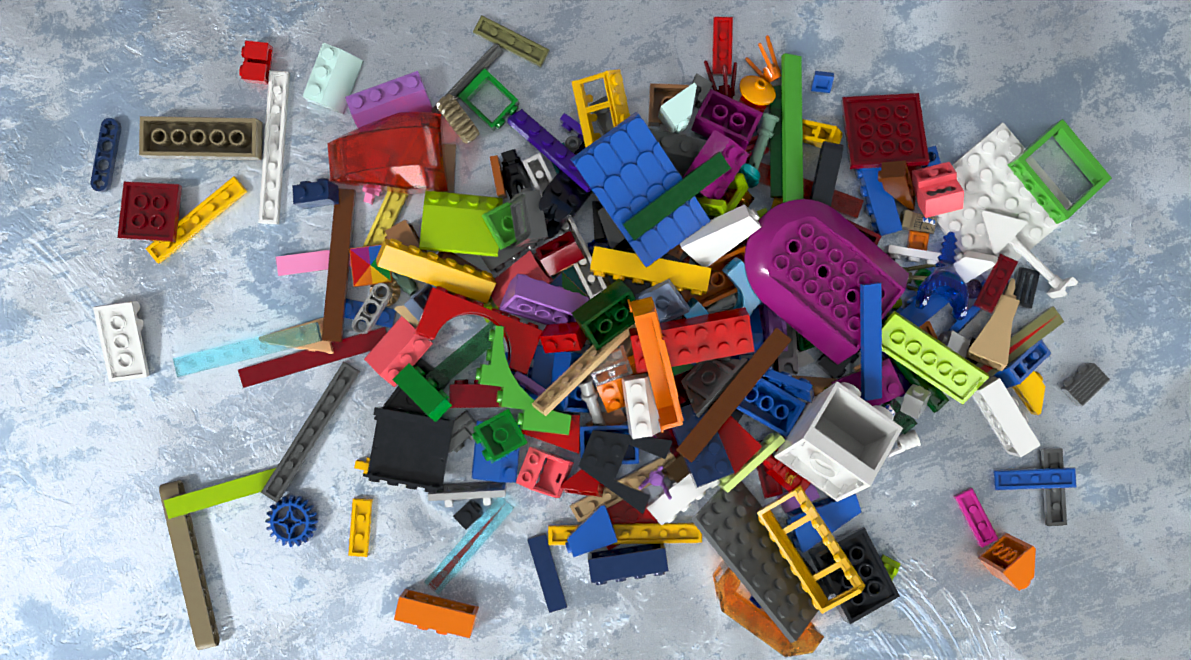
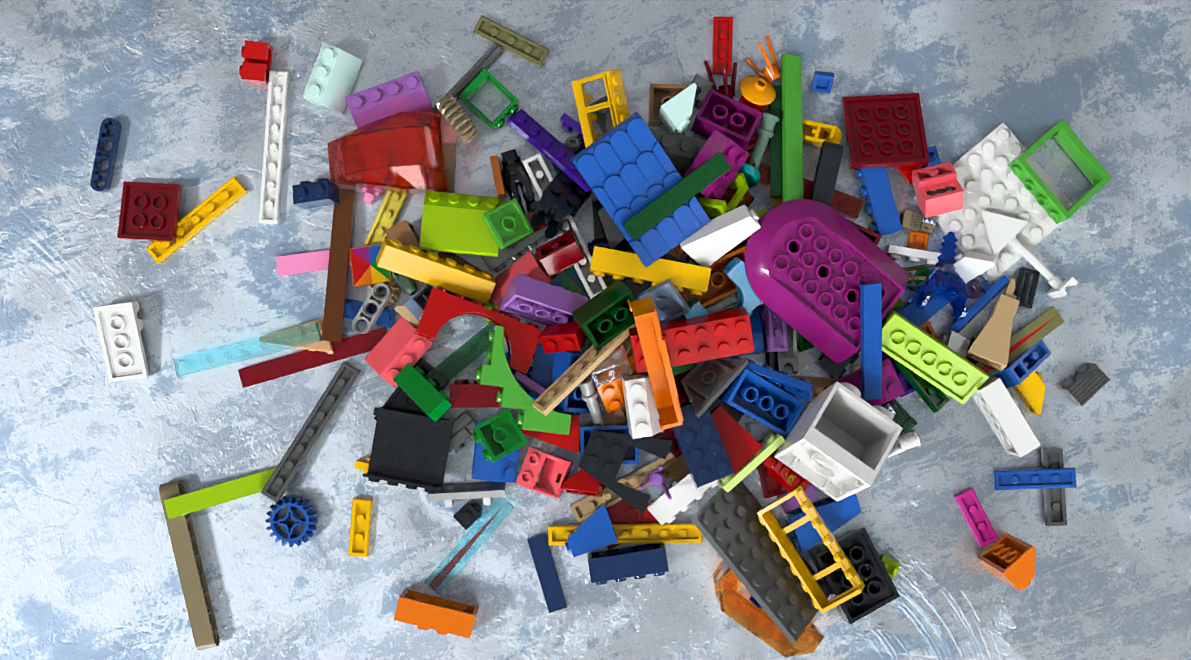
dark tan brick [139,116,263,160] -> none
dark grey window [508,188,548,247] -> none
reddish brown tile [676,327,792,463] -> none
reddish brown slope [878,160,916,211] -> none
light grey brick [900,384,931,419] -> none
dark red tile [974,254,1018,314] -> none

